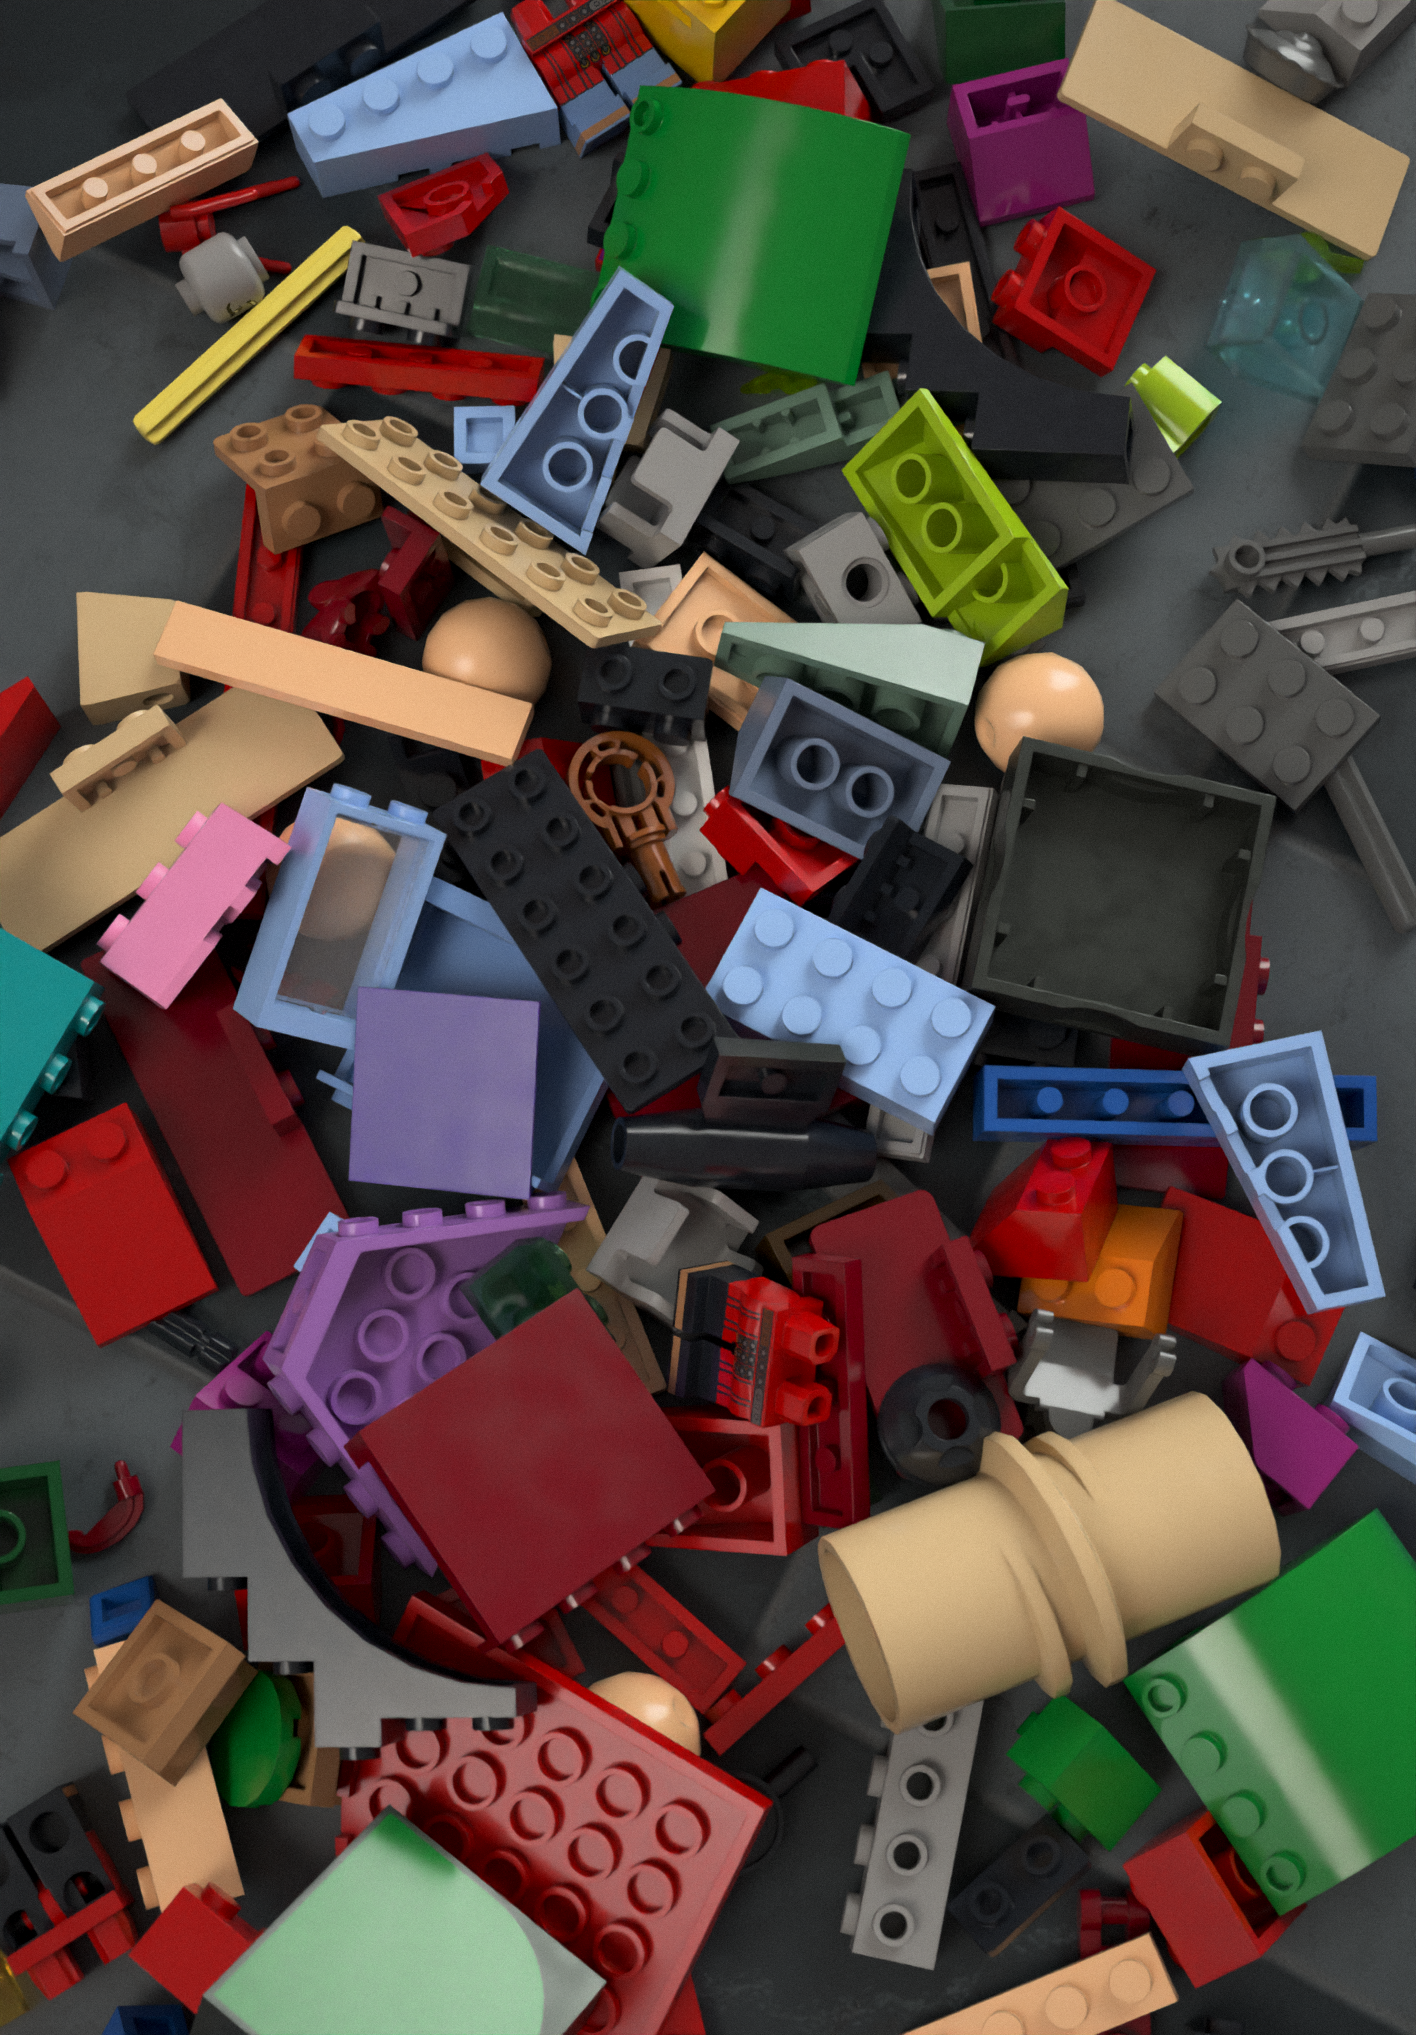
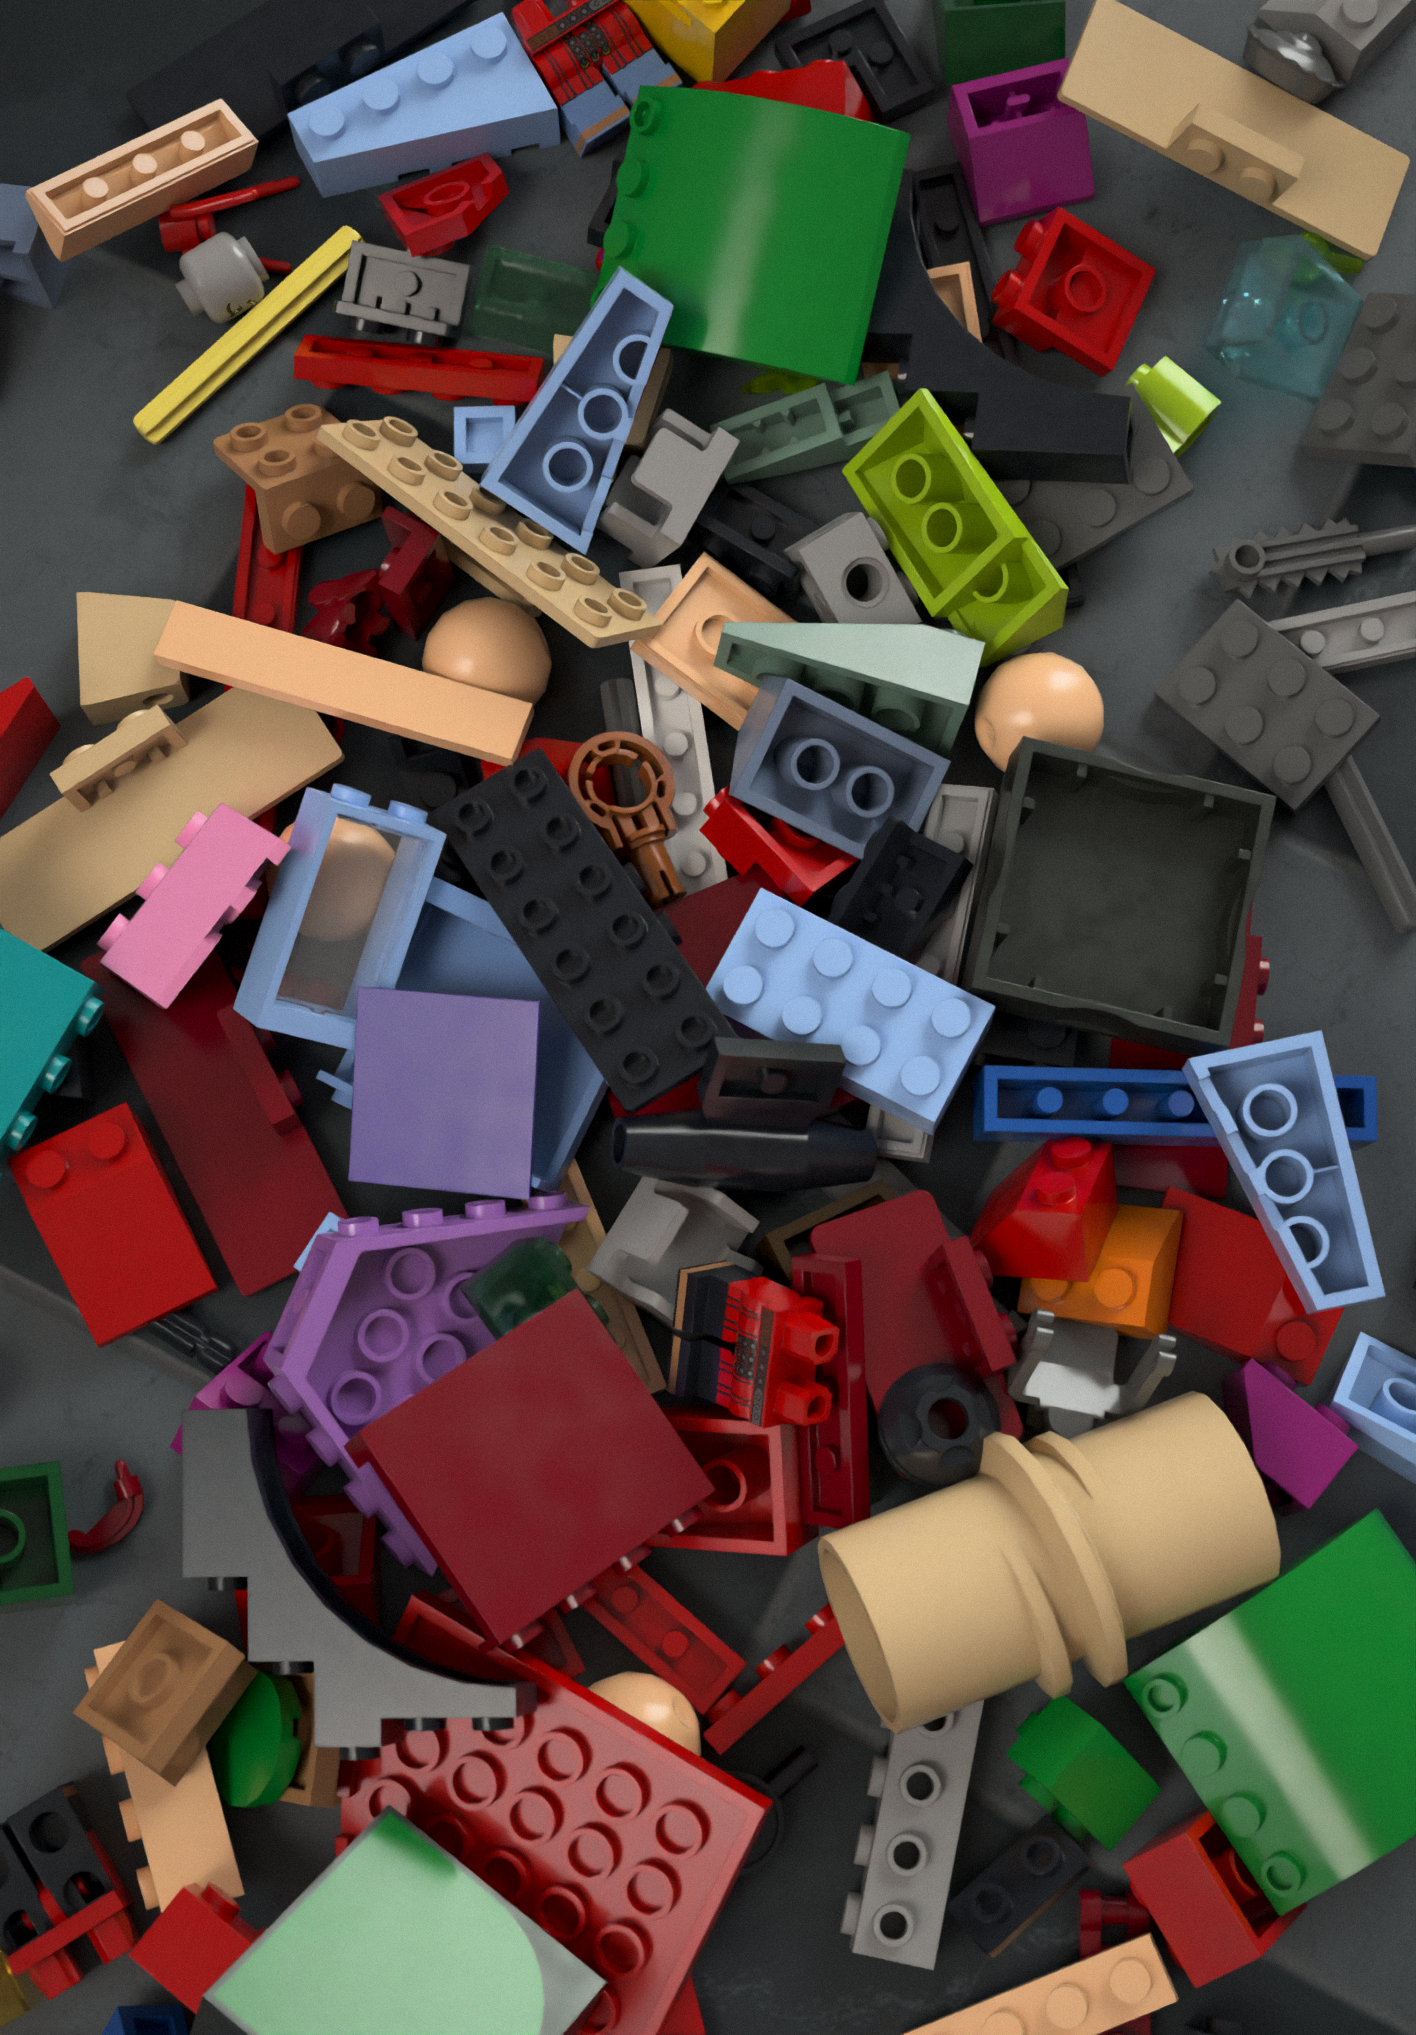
blue slope [89,1575,161,1648] -> none
black bracket [577,644,713,746] -> none

